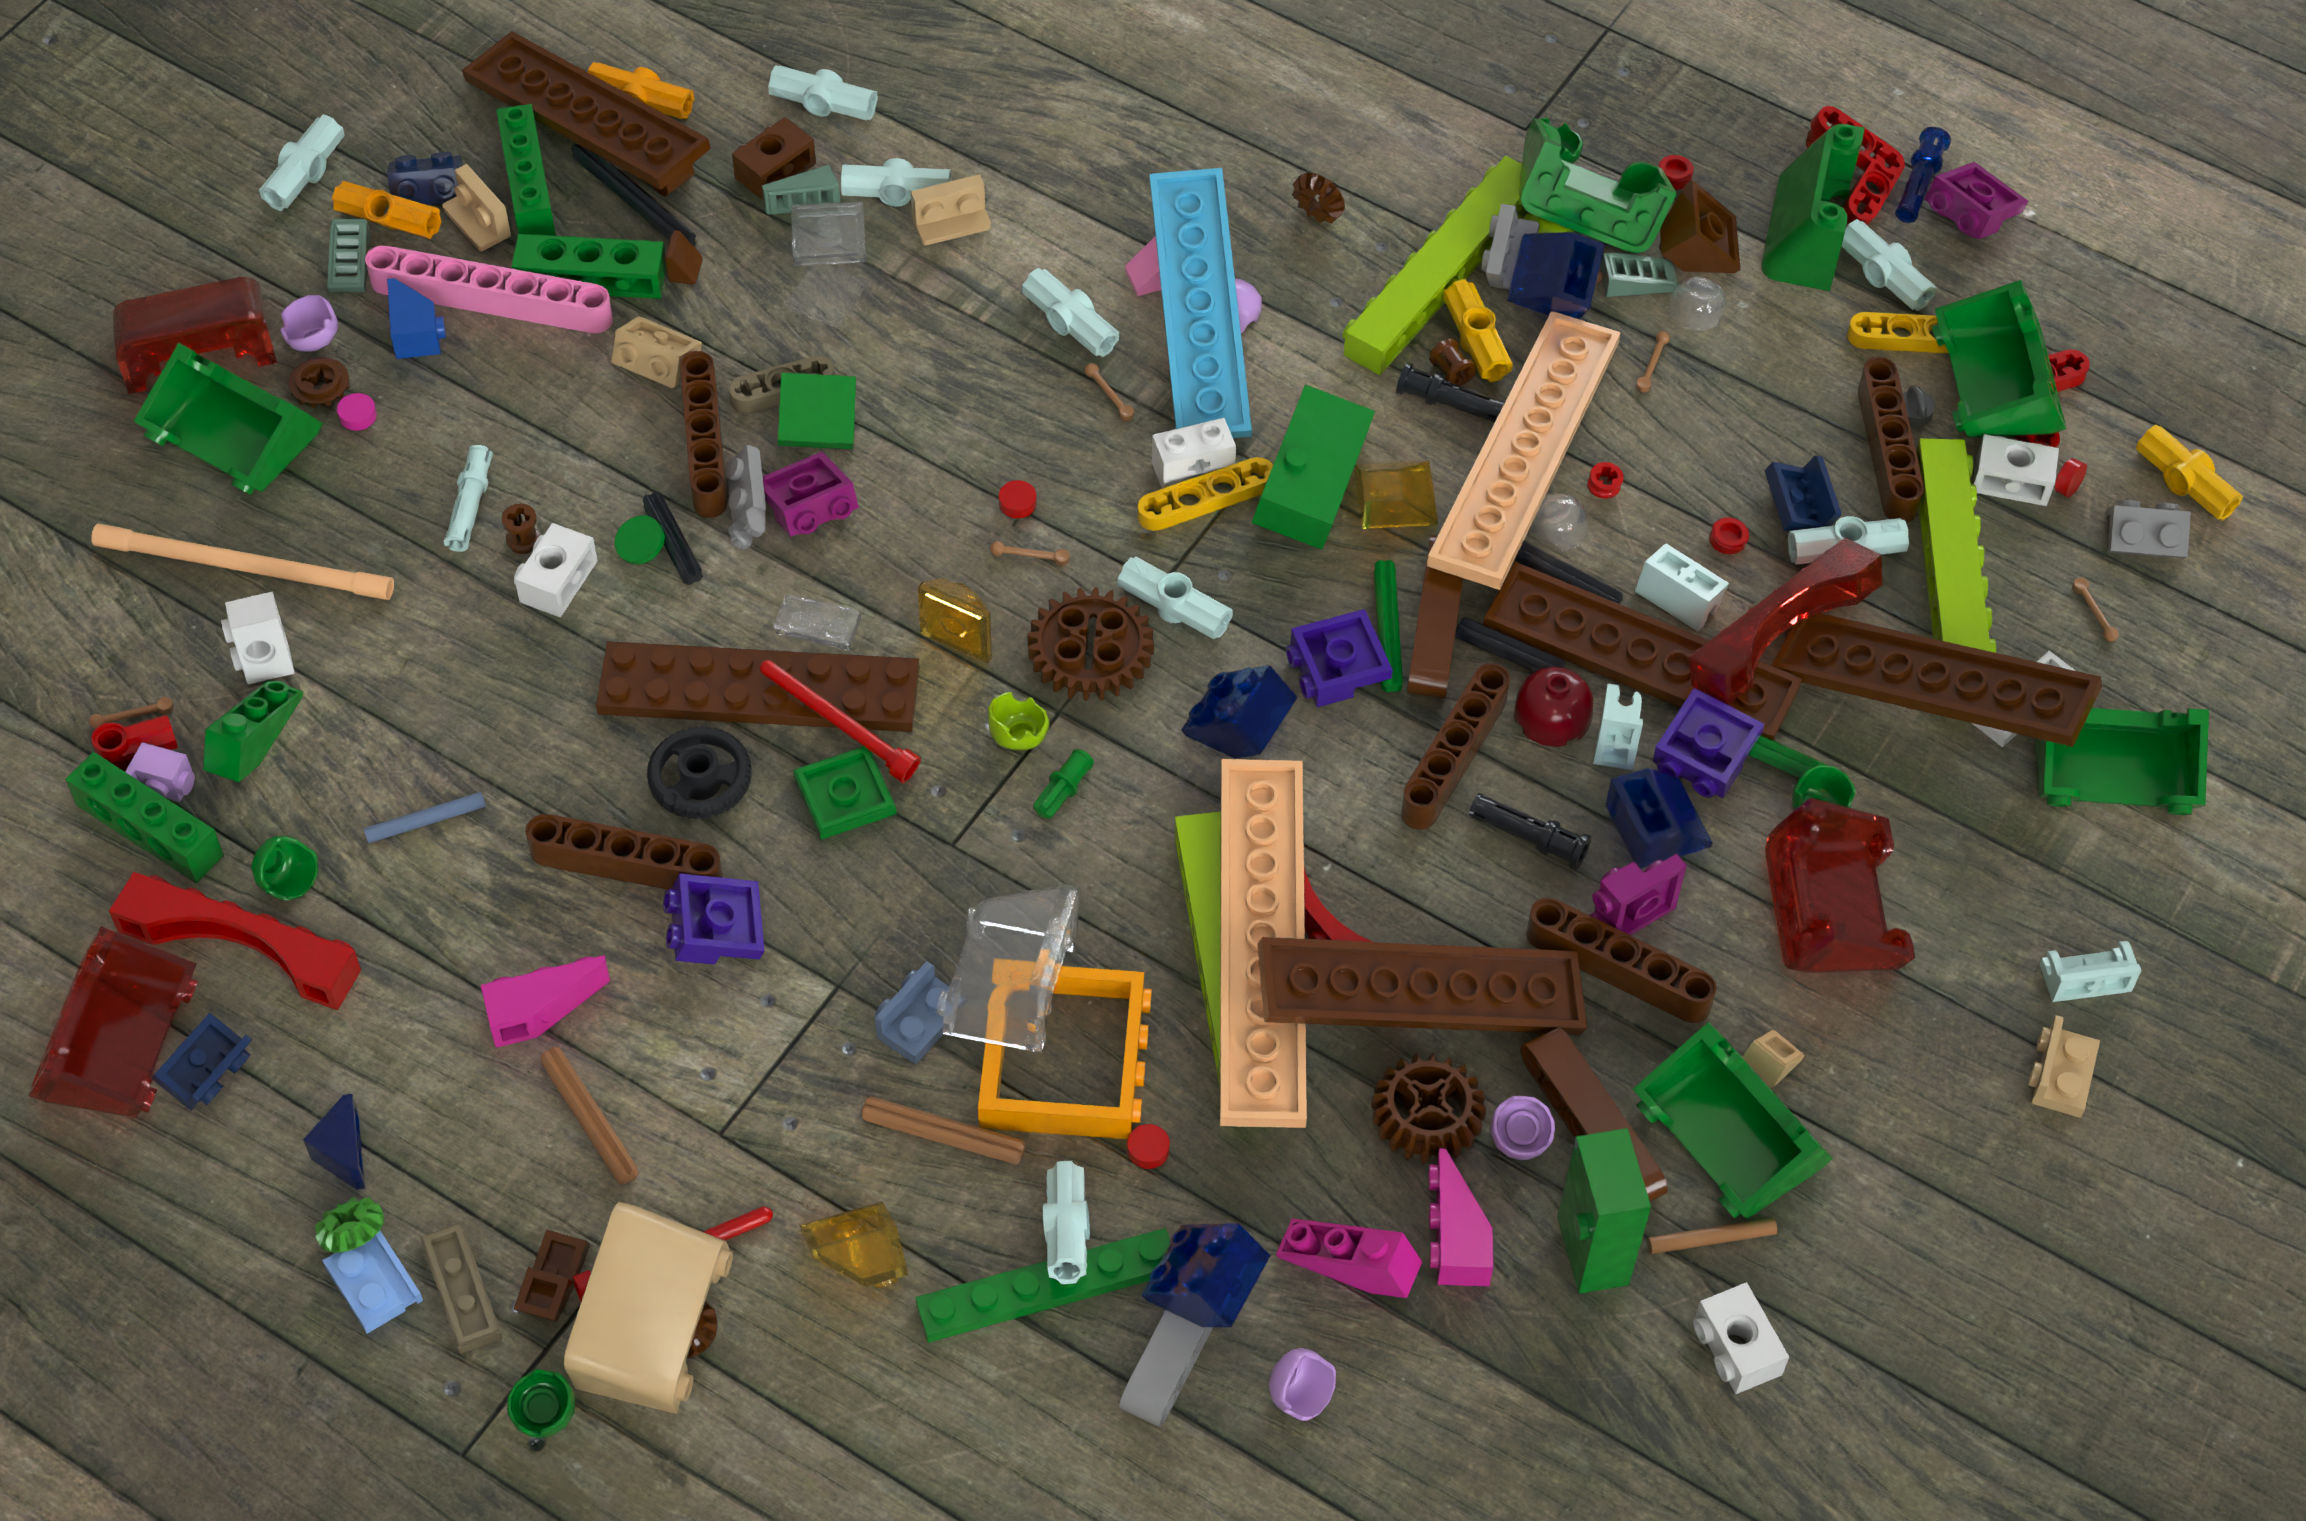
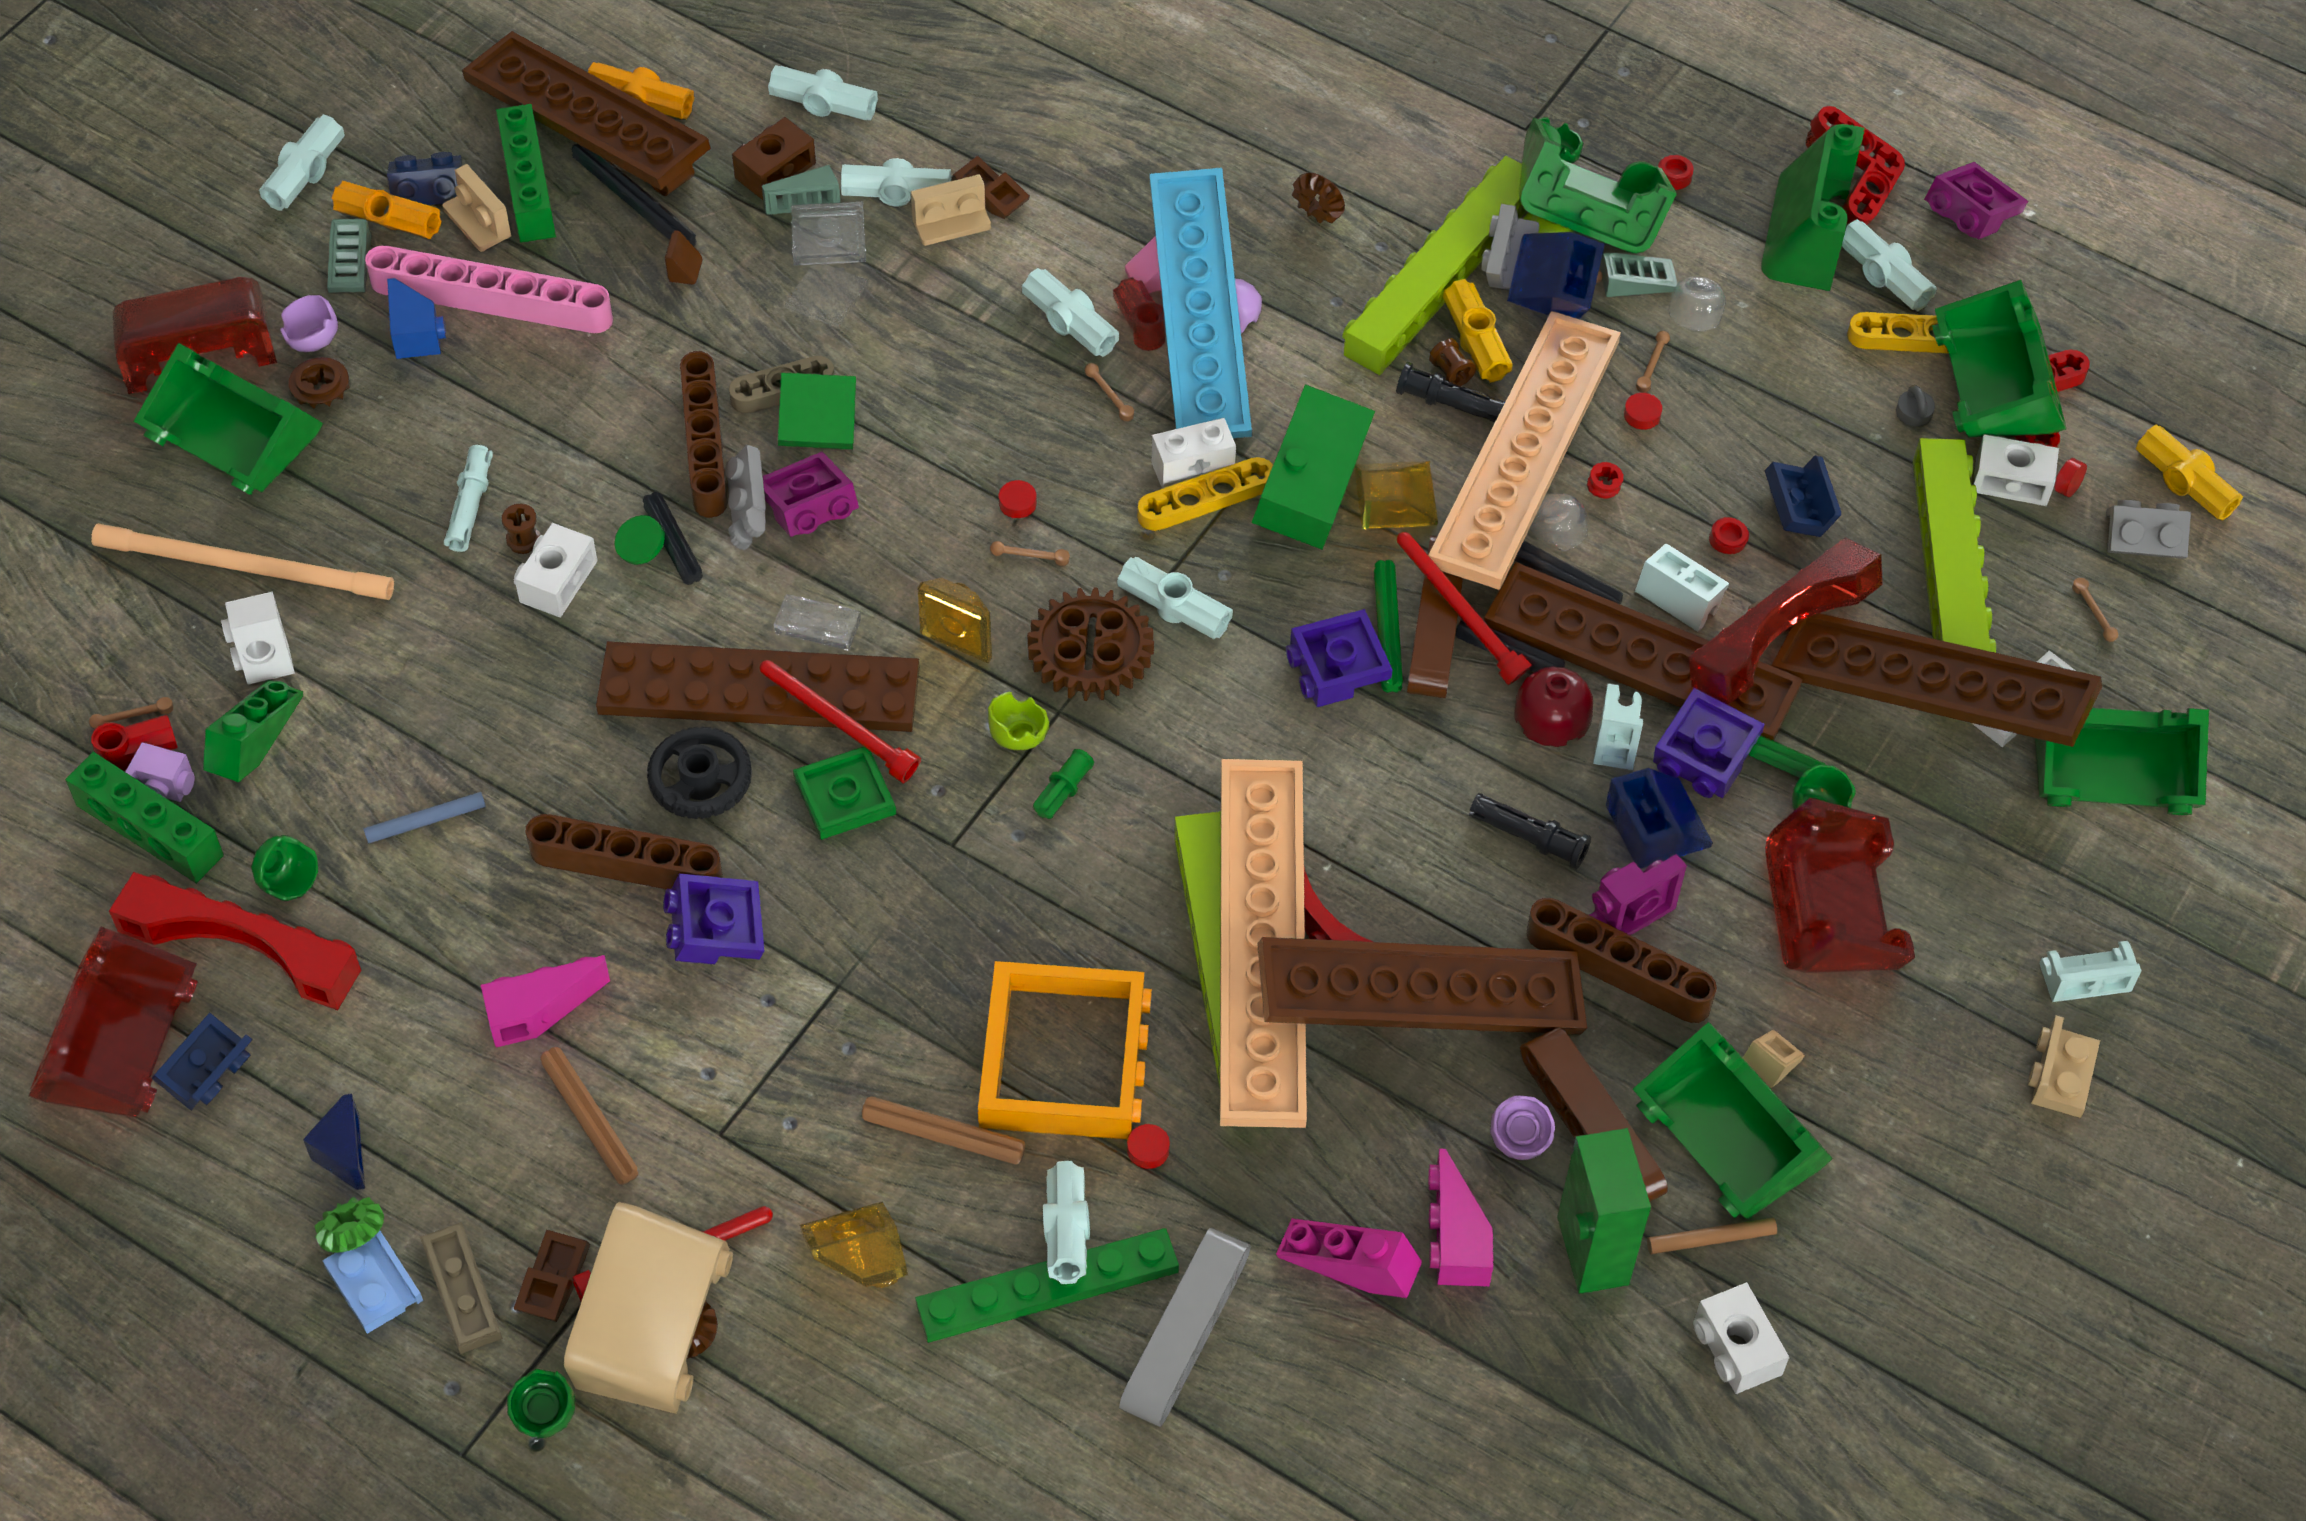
dark pink tile [337,393,377,431] -> none
green brick [511,234,666,299] -> none
tan bracket [611,316,702,388] -> none
sand blue bracket [875,961,968,1065] -> none
clear windscreen [937,884,1080,1053] -> none
clear blue slope [1141,1223,1271,1327] -> none
clear blue slope [1181,665,1298,759] -> none
lavender hair [1268,1348,1336,1421] -> none
reddish brown gear [1371,1052,1486,1165] -> none
reddish brown beam [1401,663,1510,830] -> none
reddish brown slope [1659,180,1741,273] -> none
light aqua piece [1788,516,1909,566] -> none
reddish brown beam [1858,356,1924,523] -> none
clear blue pin [1895,127,1951,223] -> none
none -> reddish brown slope [951,156,1030,219]
none -> clear red piece [1113,277,1166,351]
none -> red piece [1397,532,1532,686]
none -> red tile [1624,393,1663,430]

